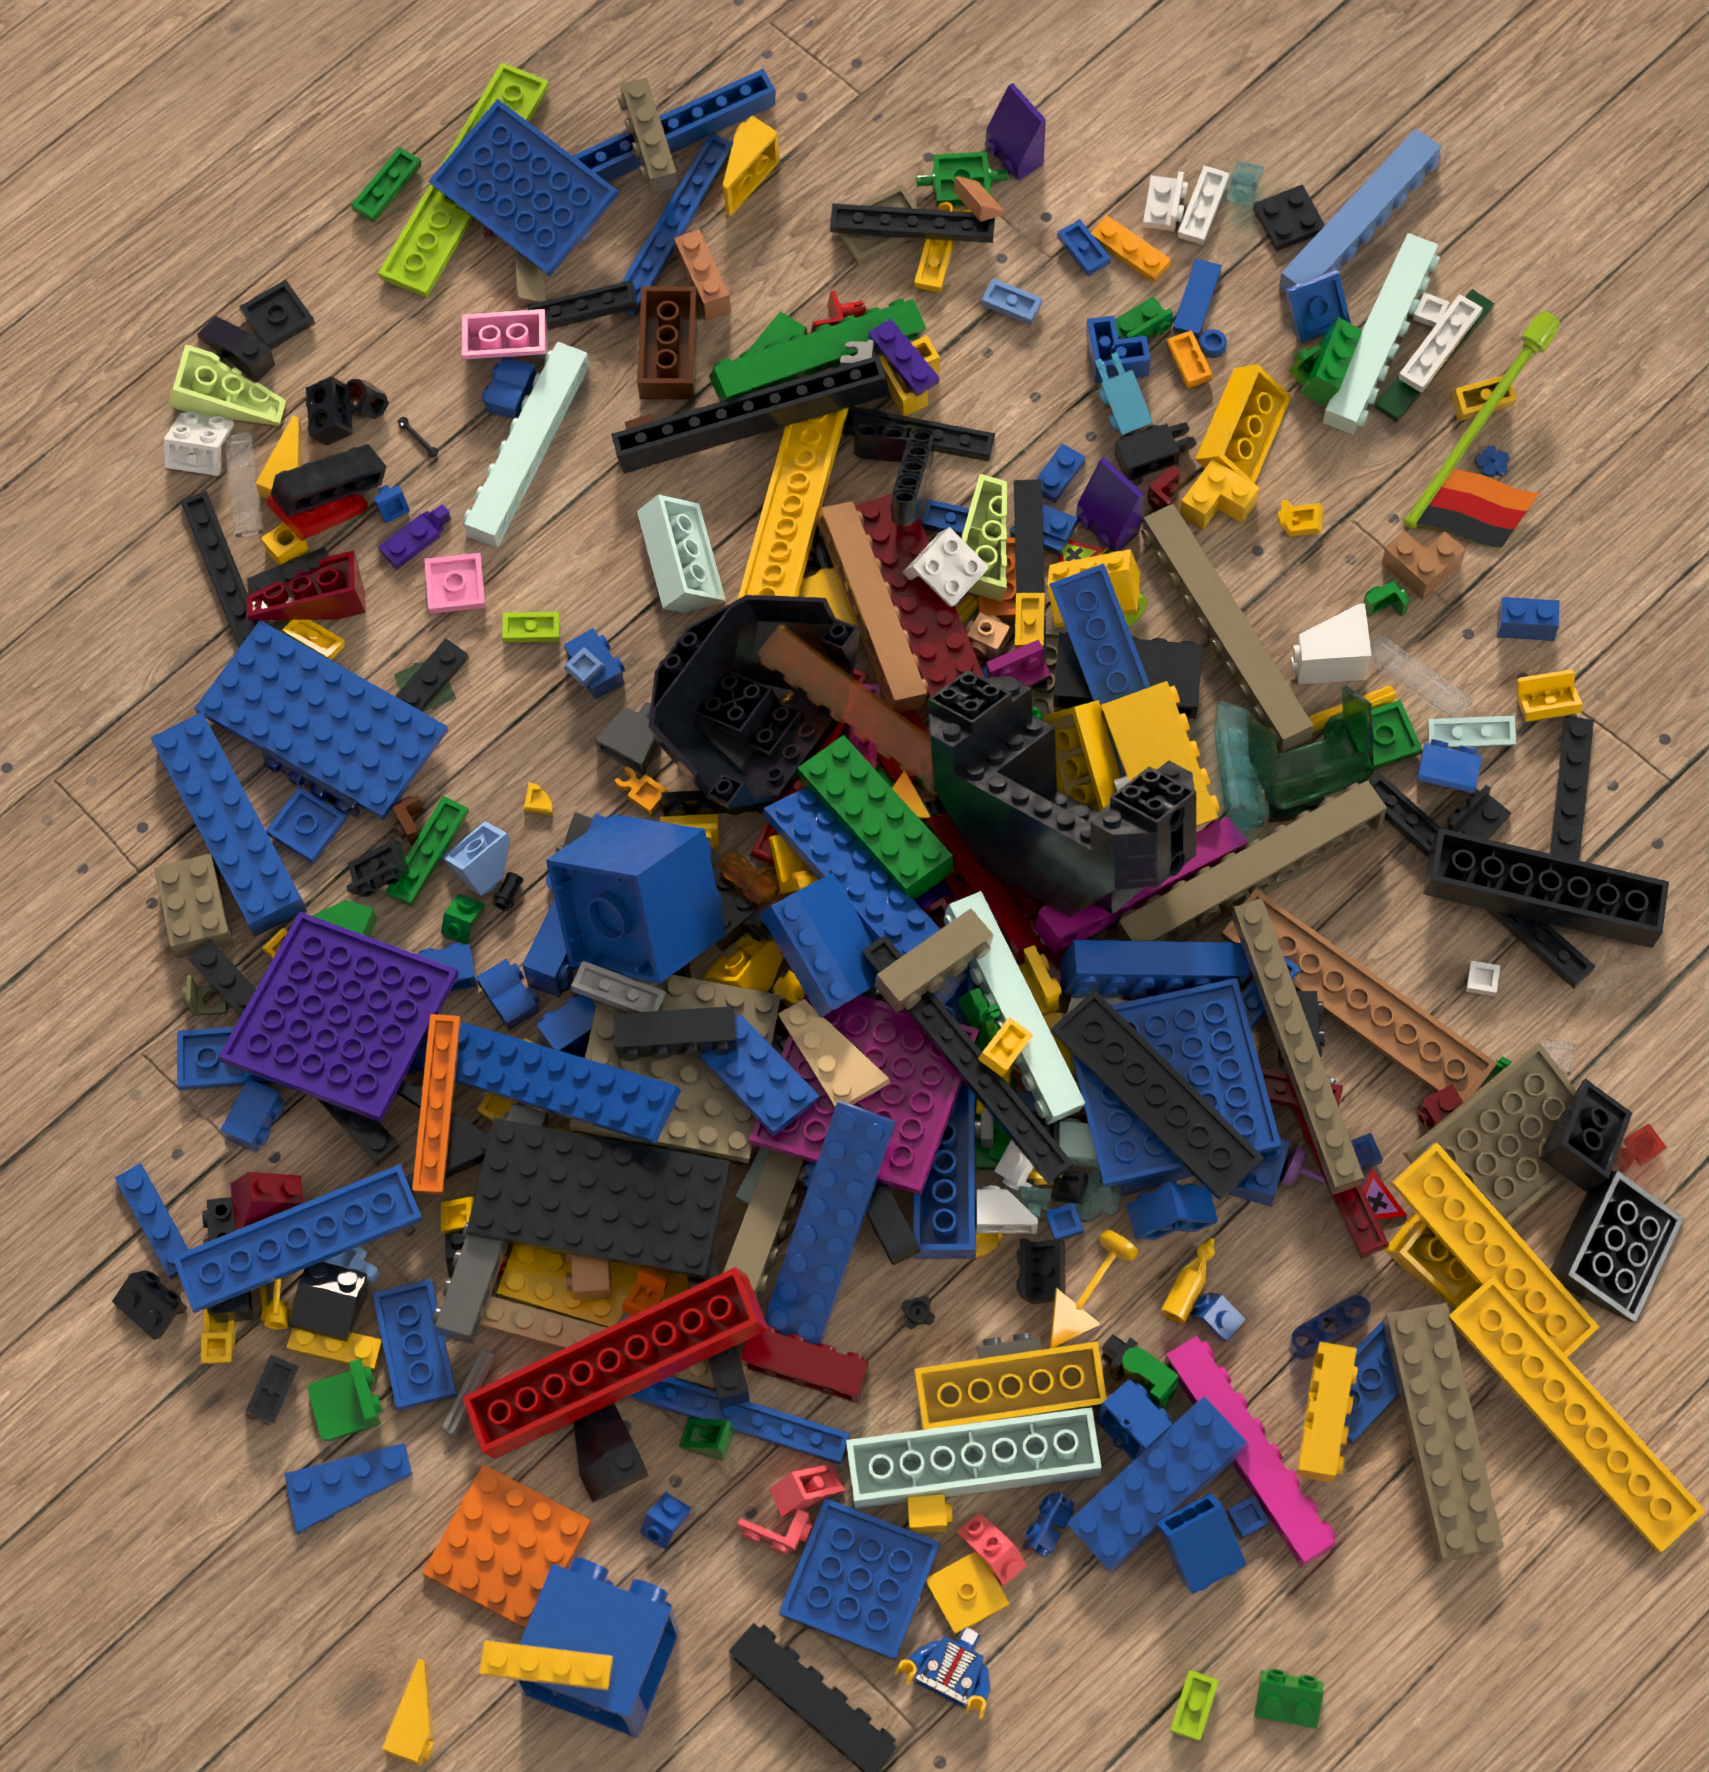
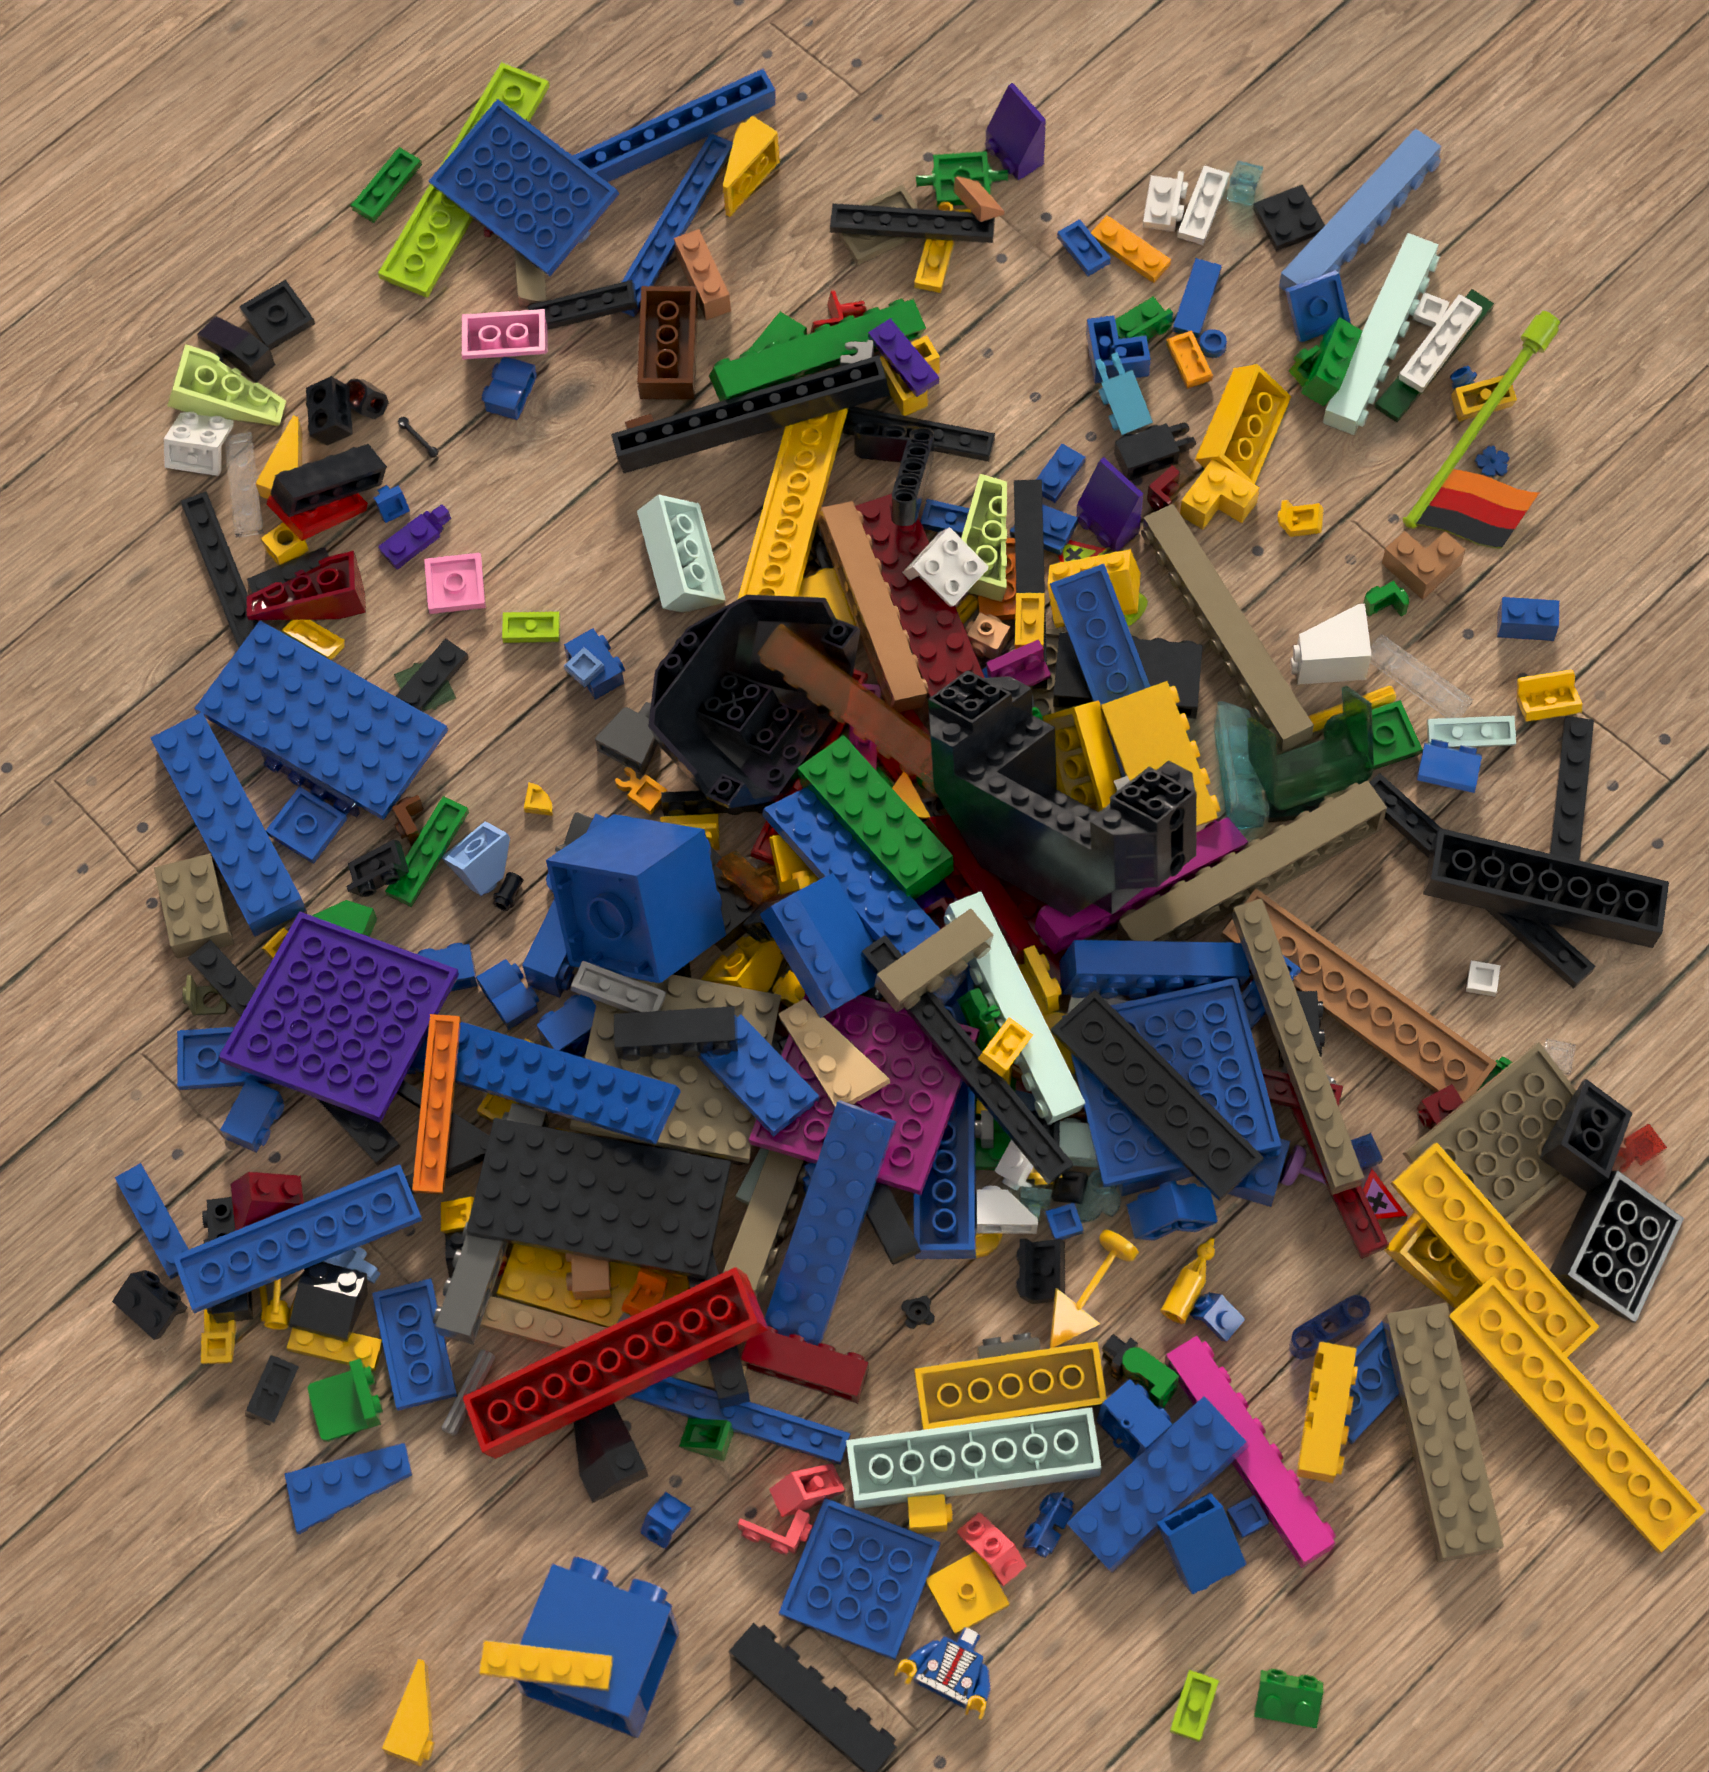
orange plate [422,1464,592,1629] -> none
green bracket [441,894,485,944] -> none
light aqua brick [463,342,589,548] -> none
dark tan brick [617,77,677,194] -> none
medium blue plate [981,278,1043,325] -> none
black bracket [1447,785,1511,839] -> none
none -> blue plate [1450,366,1477,389]

